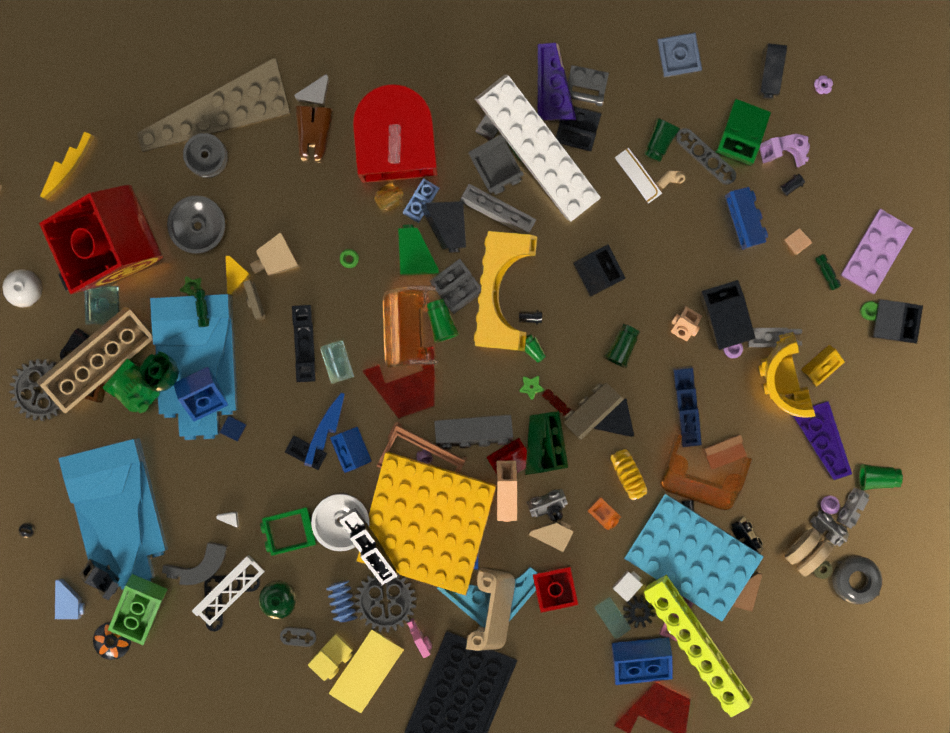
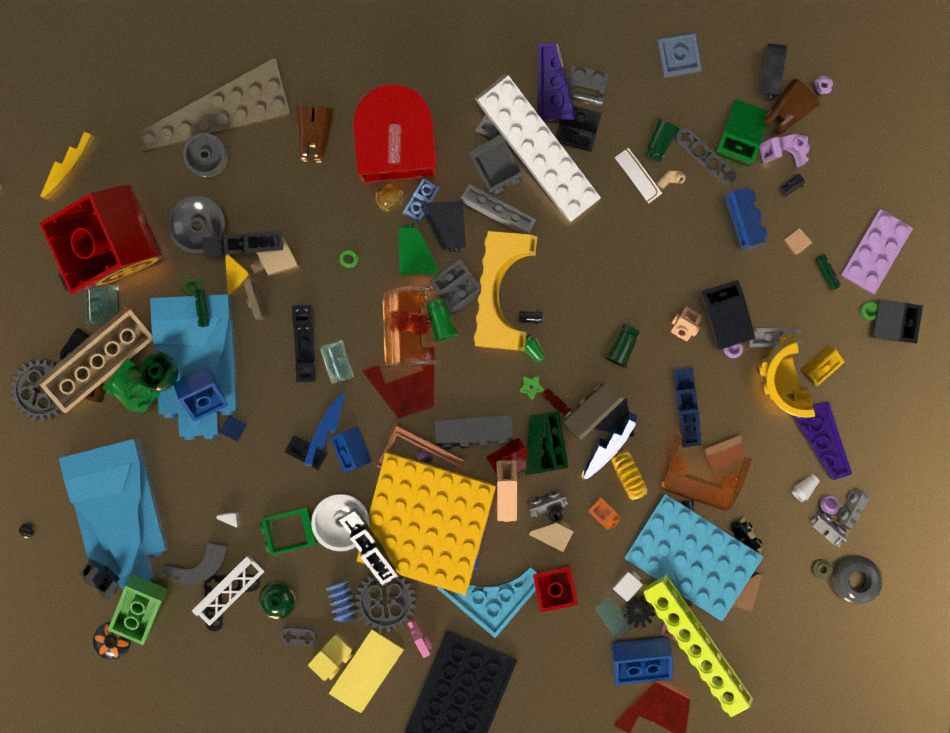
white cylinder [2,269,42,308] -> none
light blue slope [55,579,85,619] -> none
light grey slope [294,74,329,106] -> none
tan windscreen [466,568,515,651] -> none
black slope [573,244,626,297] -> none
tan wheel [784,527,834,577] -> none
green plant [859,464,903,491] -> none
none -> black slope [202,231,283,257]
none -> clear red hinge [389,310,432,334]
none -> slope [583,412,637,479]
none -> reddish brown piece [764,78,820,135]
none -> white cone [792,474,820,502]

